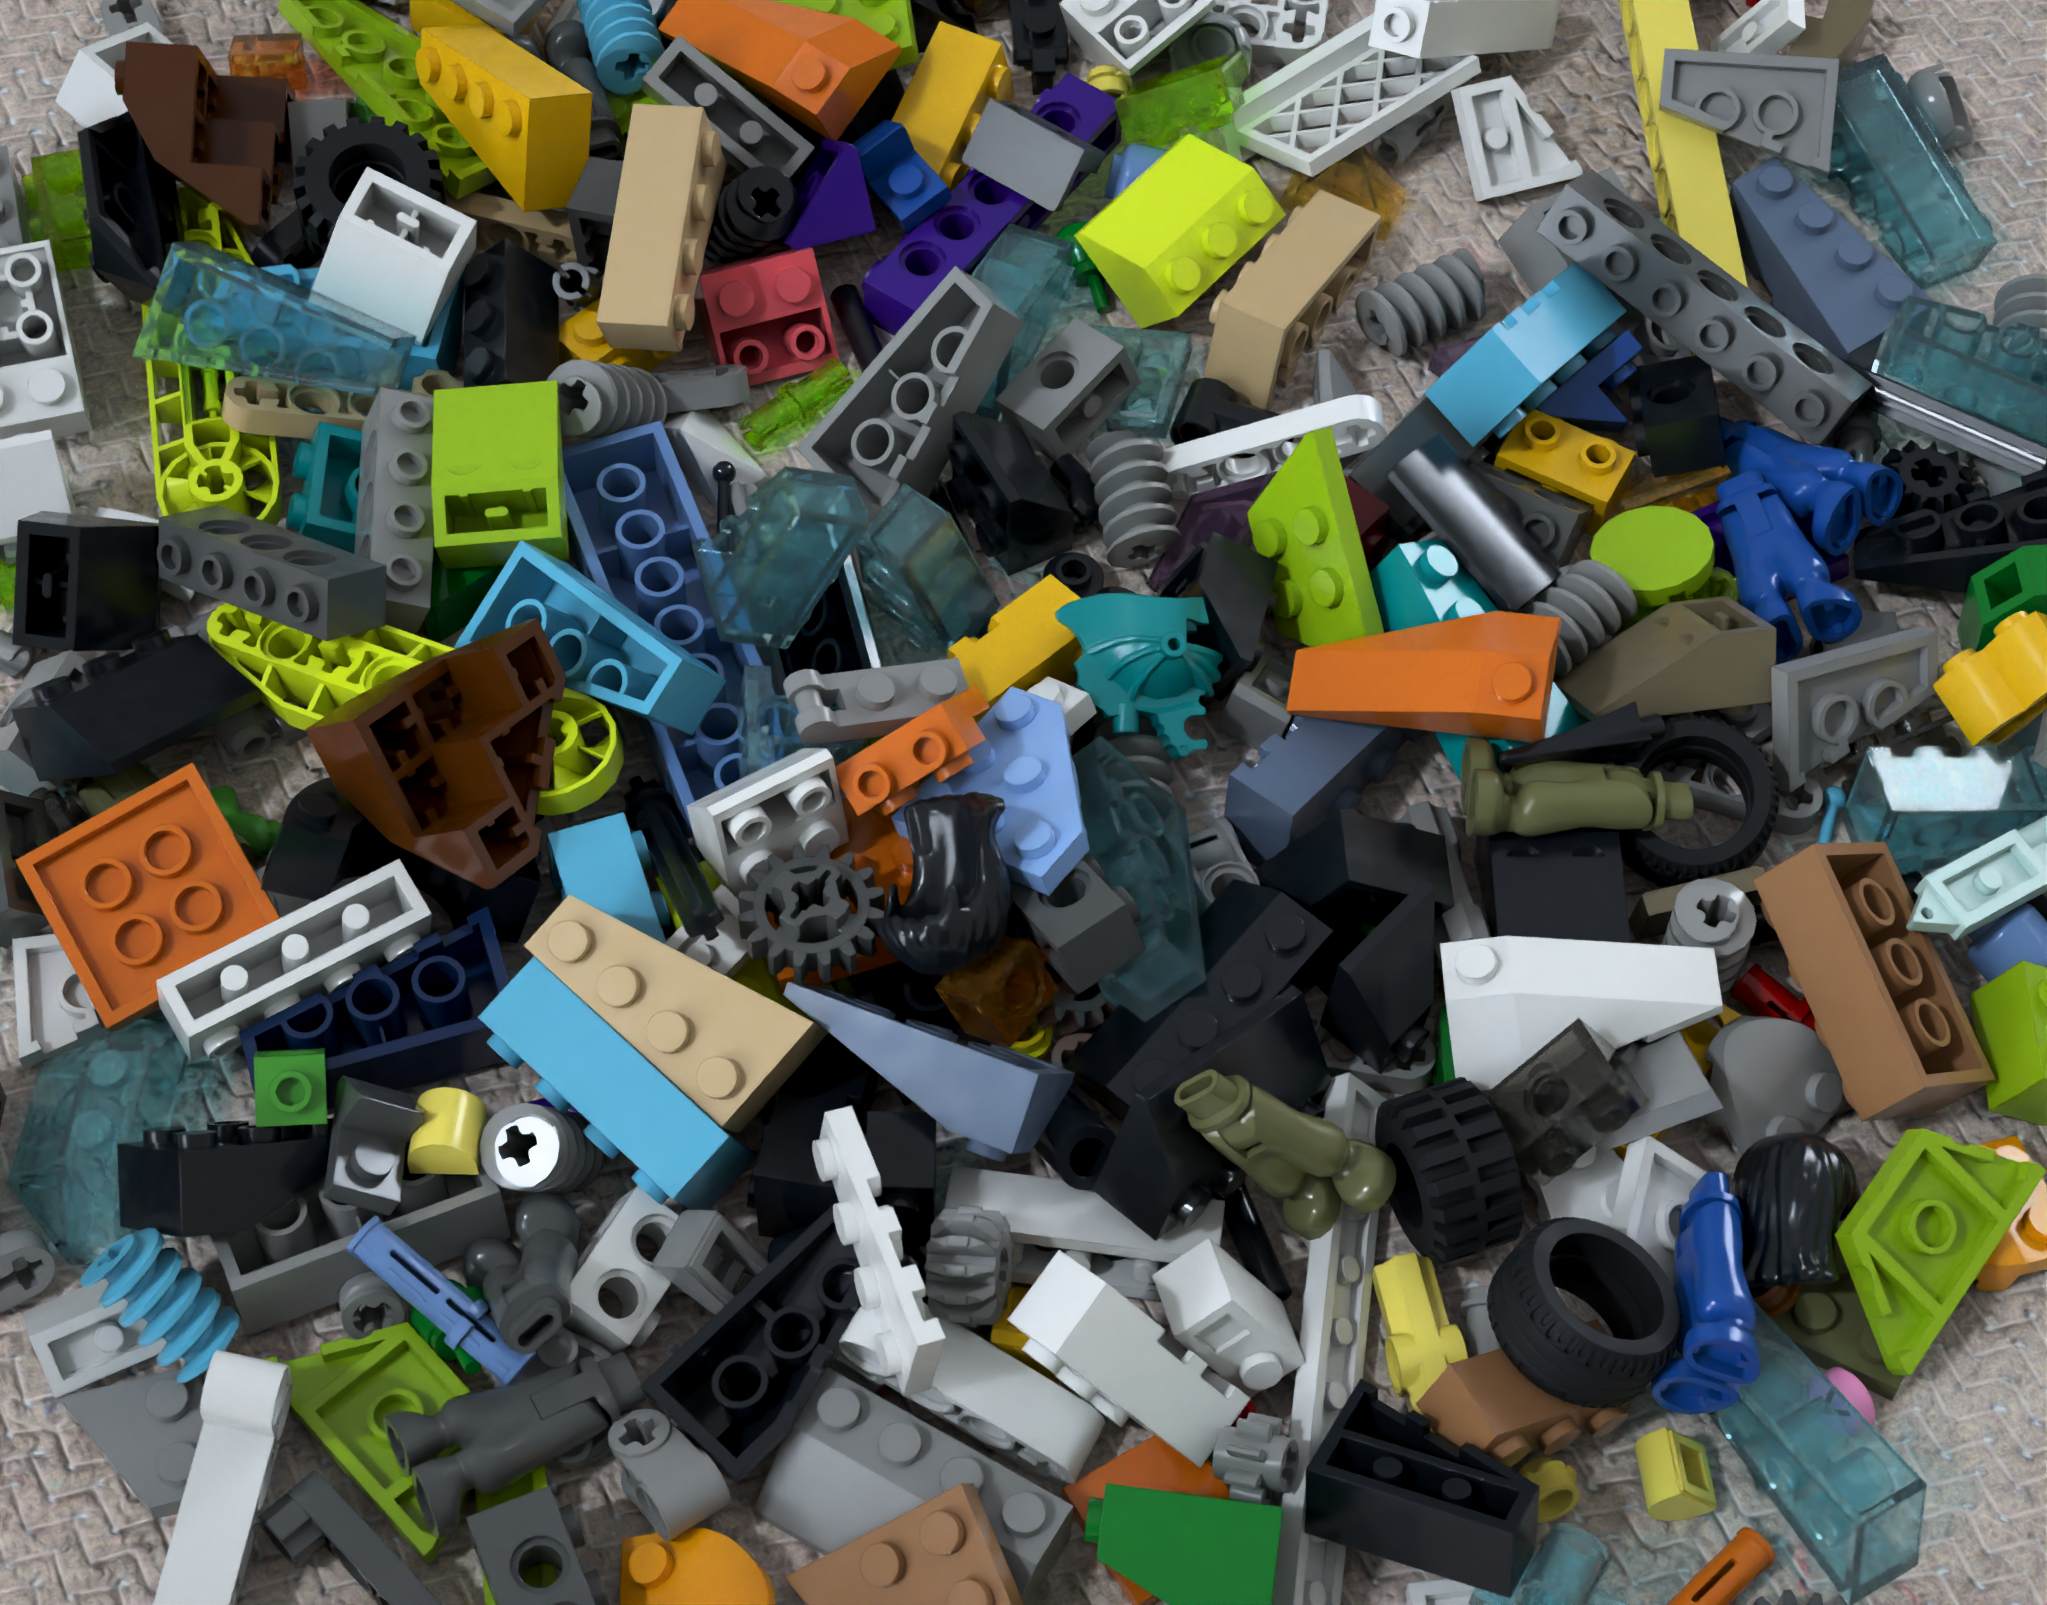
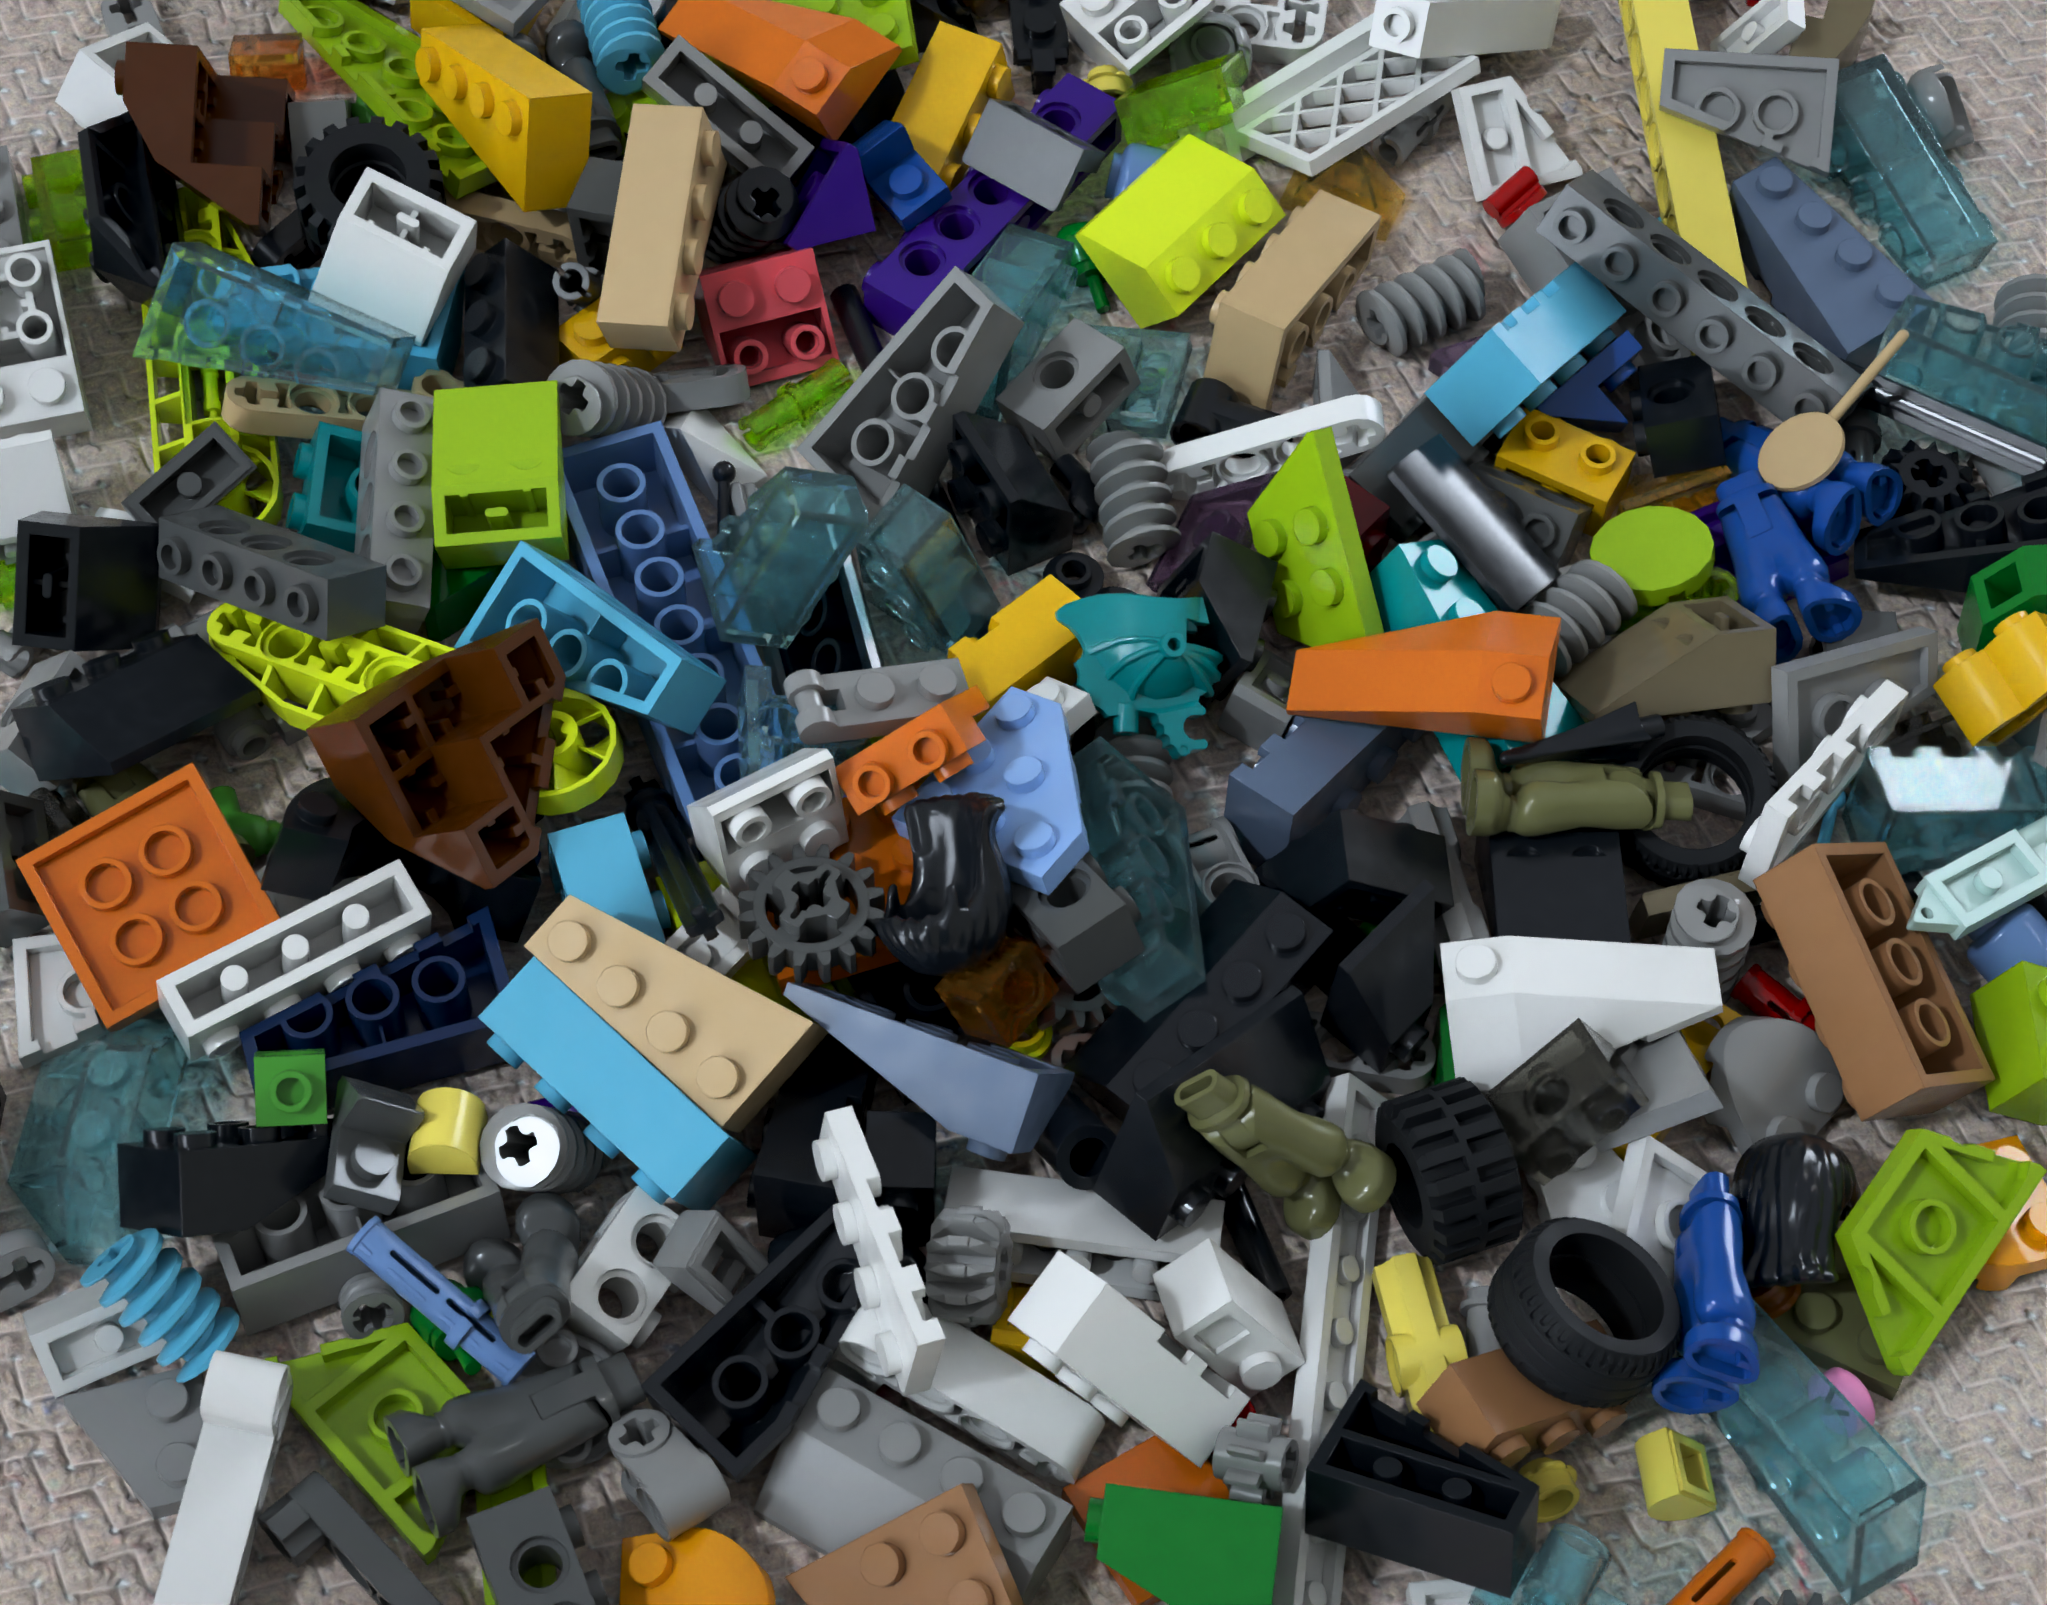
none -> dark grey slope [121,421,258,523]
none -> red plate [1483,166,1547,229]
none -> white wing [1738,679,1909,890]
none -> tan piece [1758,329,1909,492]

